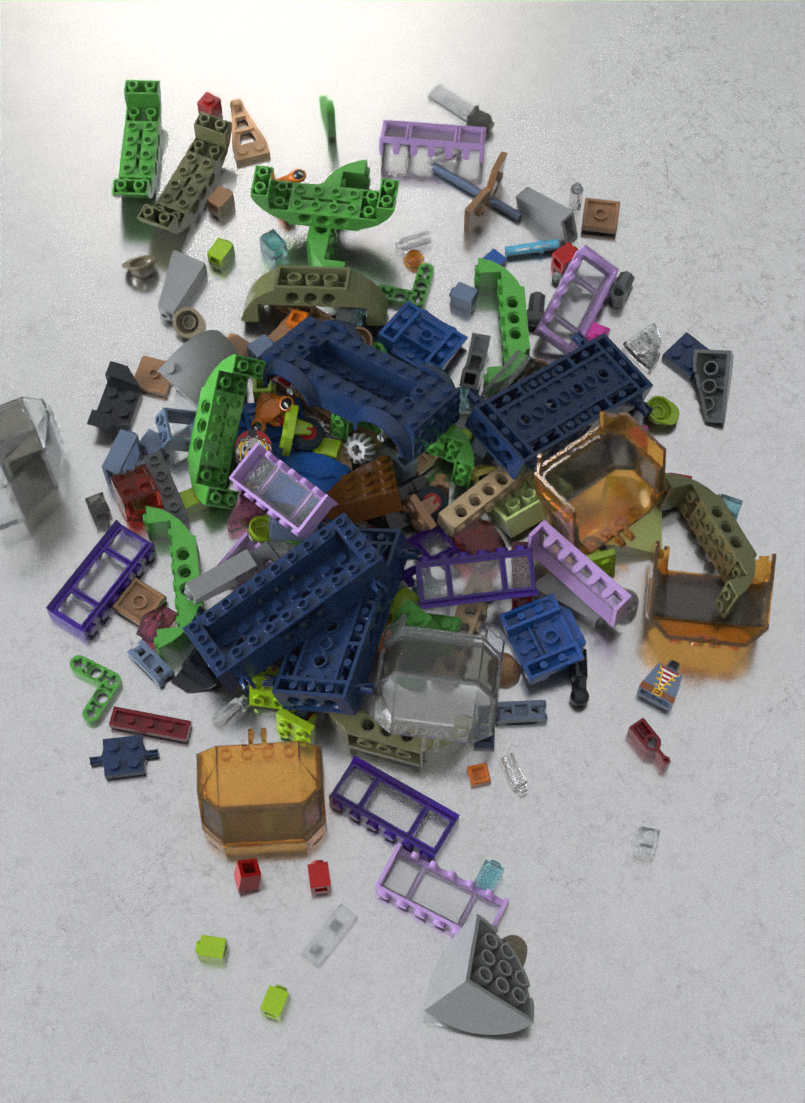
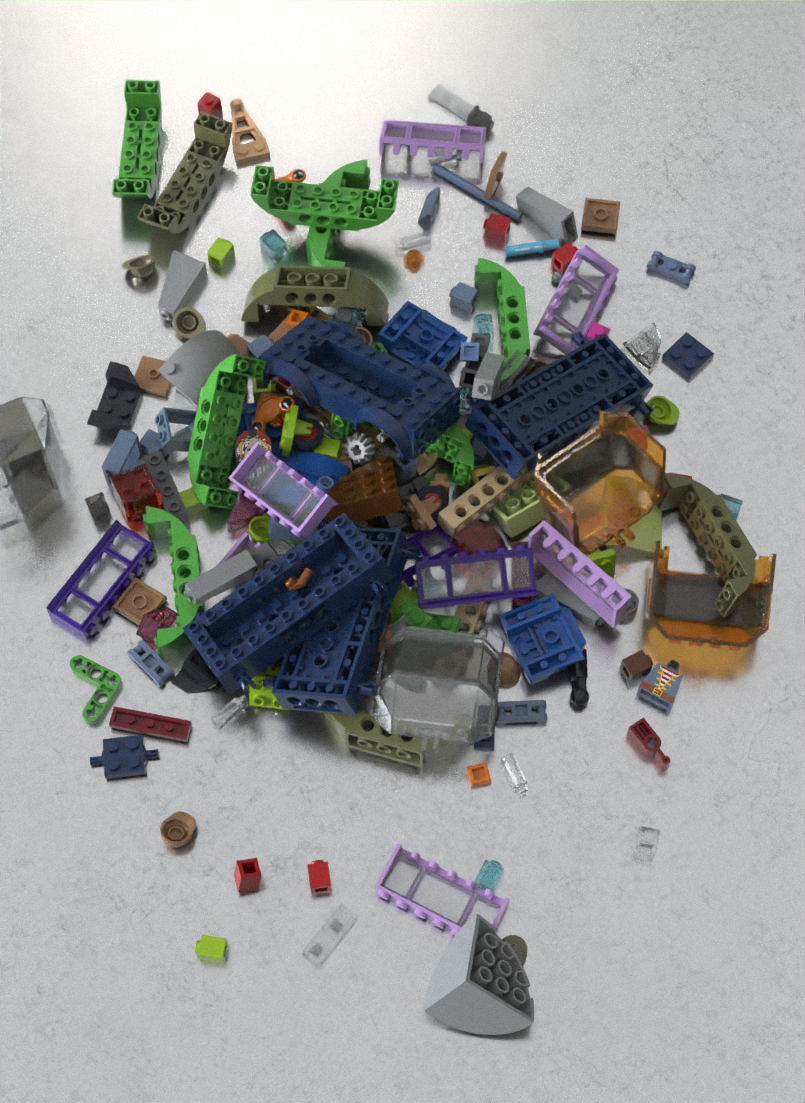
clear orange windscreen [196,728,328,856] -> none
medium nougat brick [207,185,235,218] -> none
lime brick [260,984,290,1021] -> none
lime plate [276,707,317,750] -> none
bright green beam [318,95,337,138] -> none
window [329,755,460,861] -> none
bright green beam [378,263,434,309] -> none
medium nougat plate [464,187,491,233] -> none
blue tile [483,248,507,266] -> none
dark grey piece [527,291,546,327] -> none
clear cylinder [568,182,583,211] -> none
dark grey piece [609,271,635,308] -> none
dark grey wedge [693,349,734,424] -> none
none -> medium nougat hat [160,811,196,847]
none -> dark orange arm [285,568,313,591]
none -> medium blue plate [316,476,334,494]
none -> sand blue slope [418,187,440,225]
none -> medium blue plate [460,342,480,362]
none -> light grey slope [471,352,505,400]
none -> clear light blue brick [473,314,494,342]
none -> red brick [483,213,511,242]
none -> reddish brown brick [620,650,653,683]
none -> sand blue plate [647,251,696,284]

